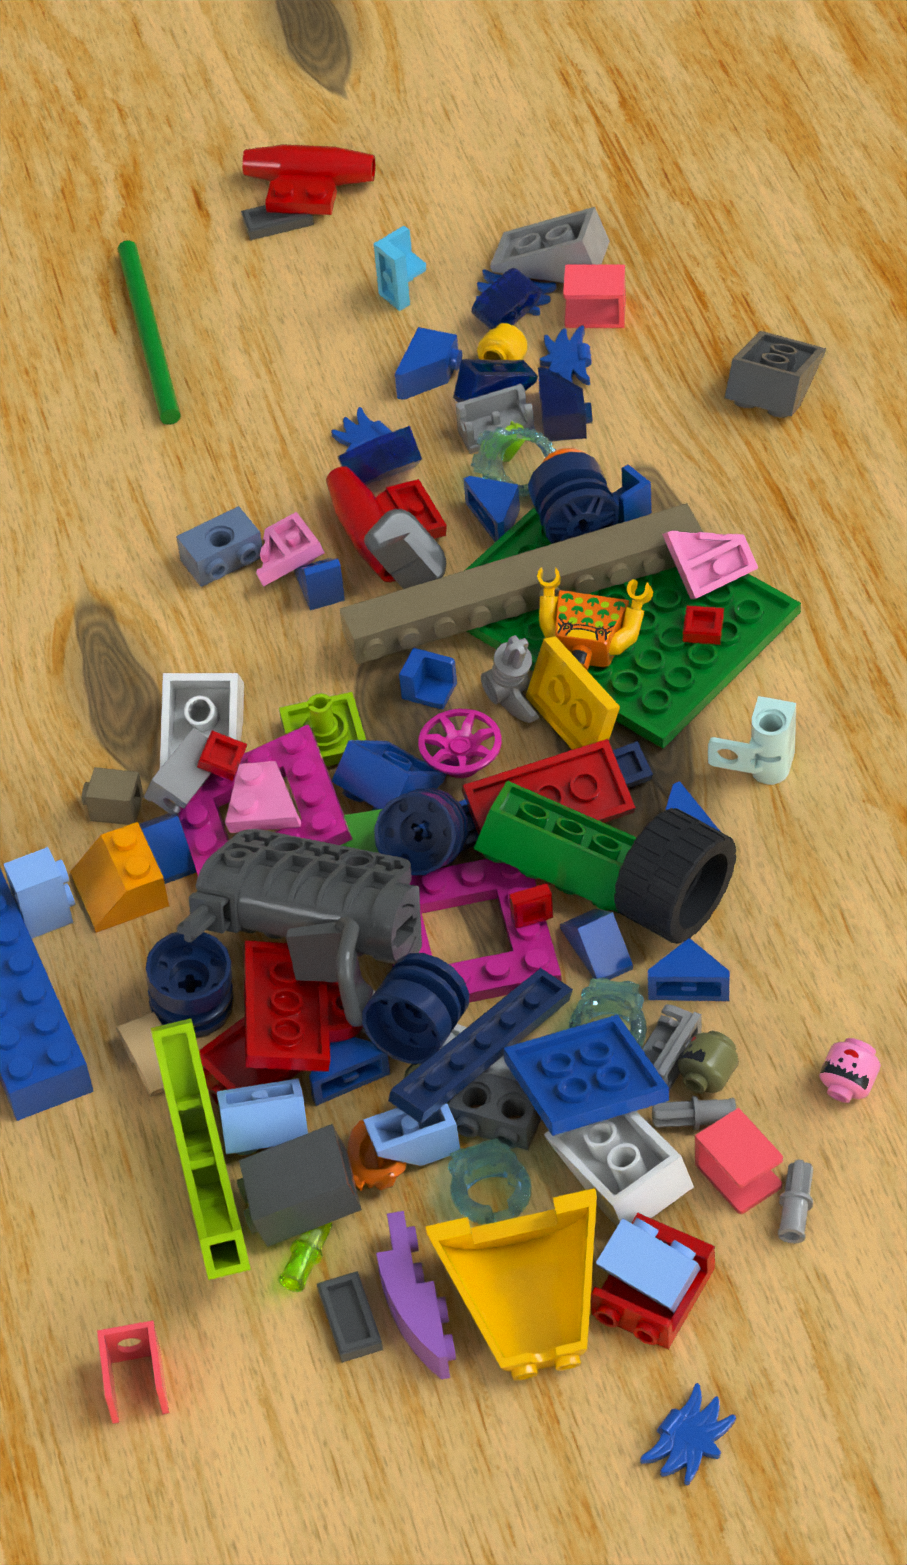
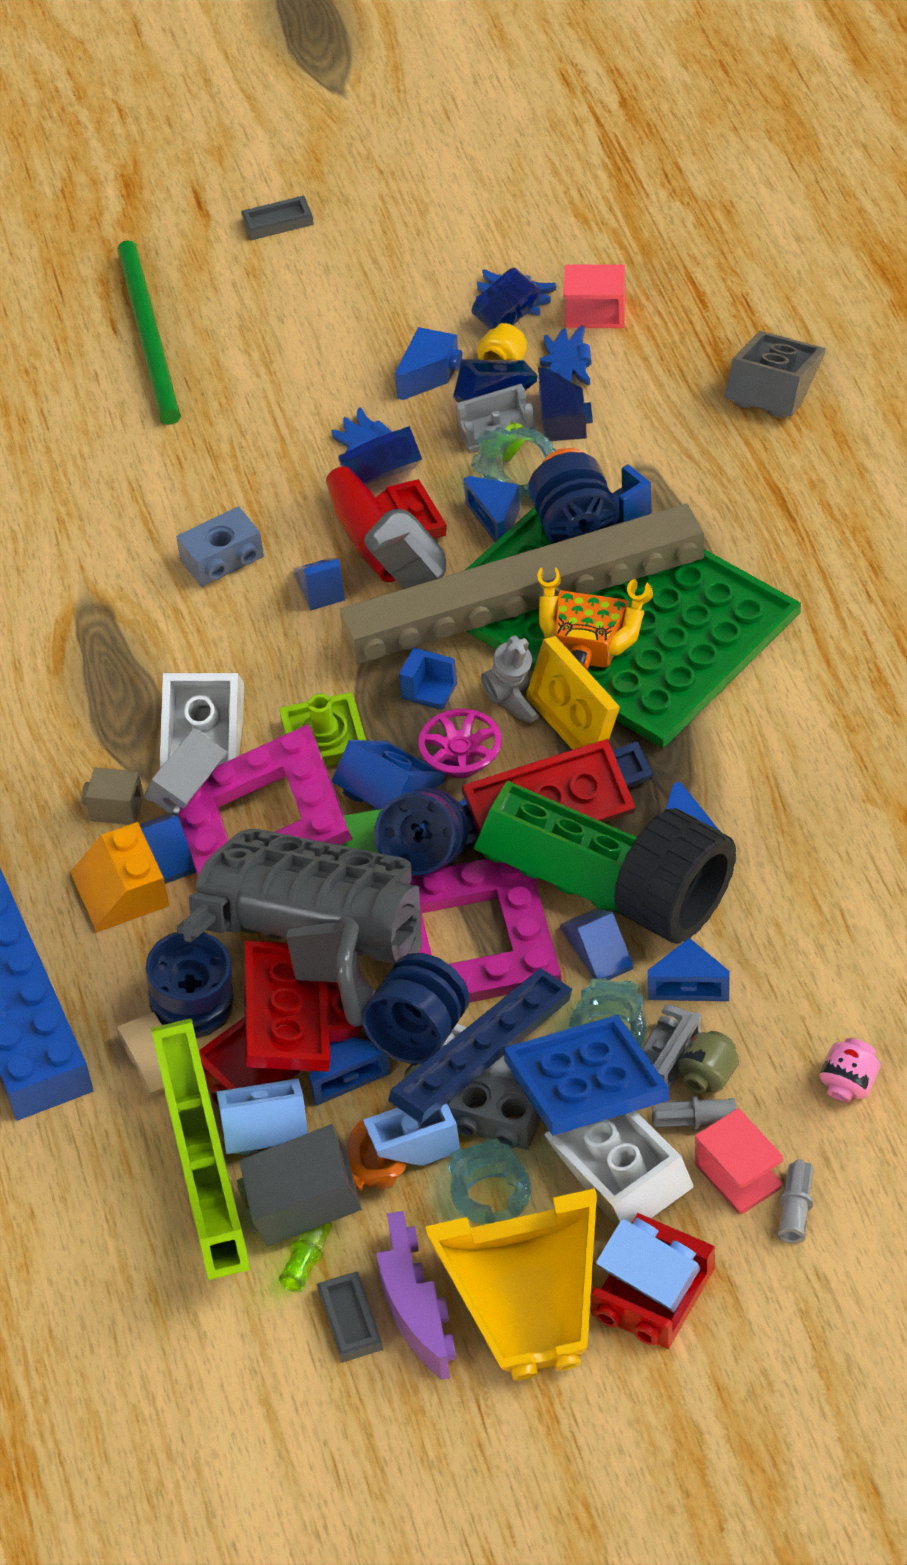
light blue brick [4,847,75,939] -> none
coral piece [97,1320,169,1424] -> none
red tile [197,730,248,781] -> none
bright pink wing [225,761,301,833] -> none
red plate [242,144,376,215] -> none
bright pink wing [256,512,324,587] -> none
medium azure panel [374,226,426,311] -> none
light grey slope [490,207,610,283] -> none
red tile [509,883,553,929] -> none
blue piece [640,1383,736,1485] -> none
bright pink wing [662,531,758,599] -> none
red tile [683,606,724,645] -> none
light aqua piece [708,696,796,785] -> none

